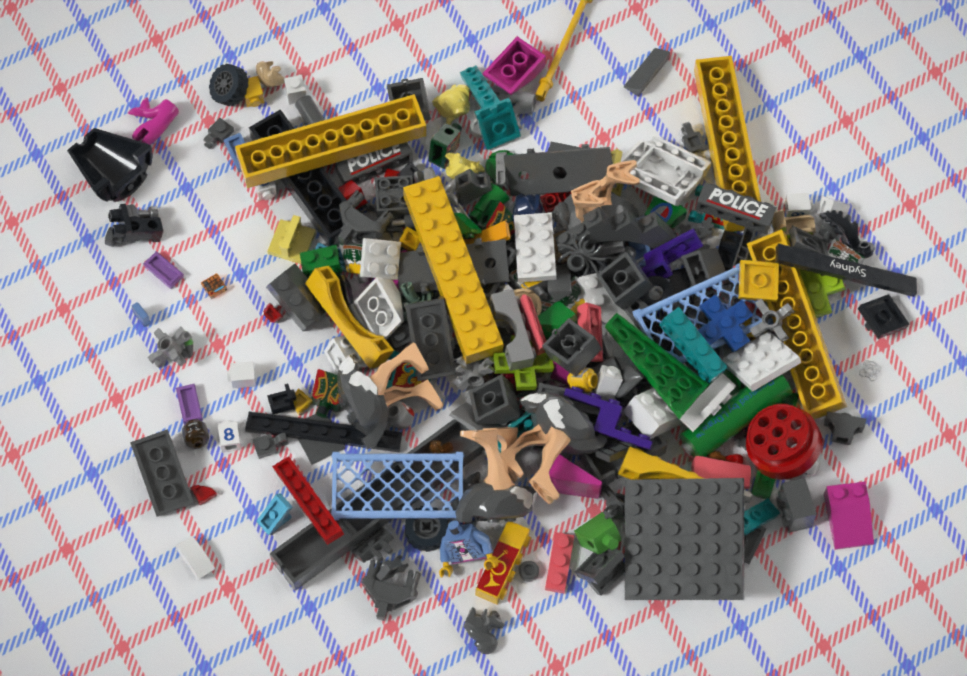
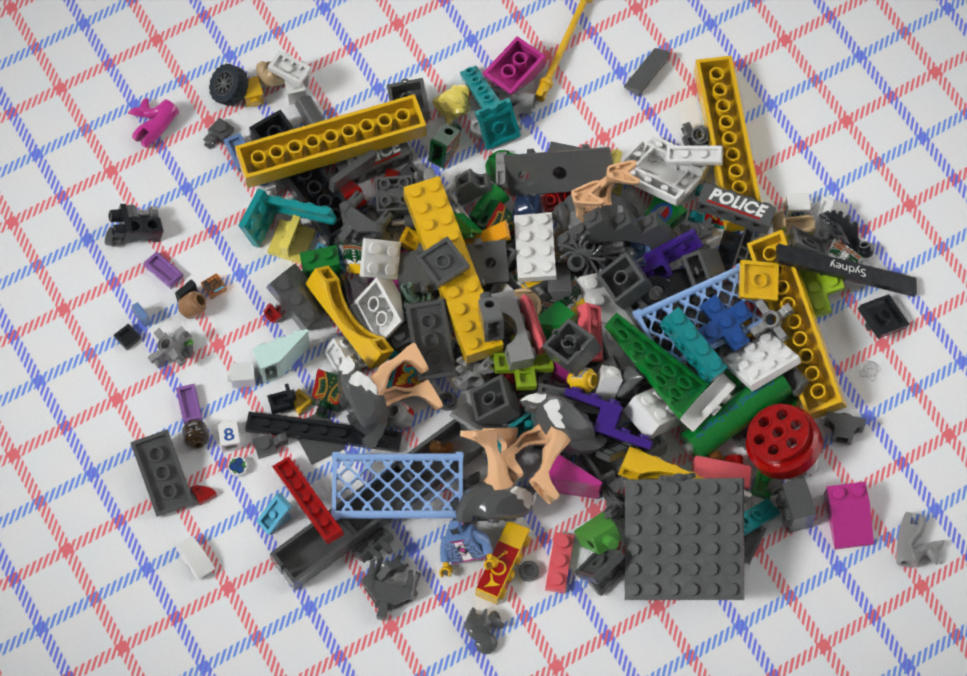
black cone [67,128,153,202] -> none
black wheel [405,506,448,552] -> none
light yellow hair [445,153,485,179] -> none
none -> black tile [114,323,141,351]
none -> black piece [175,279,198,302]
none -> medium nougat head [178,291,206,319]
none -> tile [228,456,248,477]
none -> teal bracket [238,189,337,247]
none -> light aqua slope [253,329,310,384]
none -> white bracket [268,50,311,87]
none -> dark grey tile [329,149,377,193]
none -> dark grey plate [416,236,470,289]
none -> dark grey plate [439,392,457,411]
none -> dark grey torso [478,292,504,342]
none -> dark grey animal [659,473,696,481]
none -> white tile [666,146,723,165]
none -> dark grey plate [691,125,709,144]
none -> dark grey plate [766,478,784,496]
none -> dark grey tile [782,366,810,396]
none -> light grey piece [896,512,945,568]

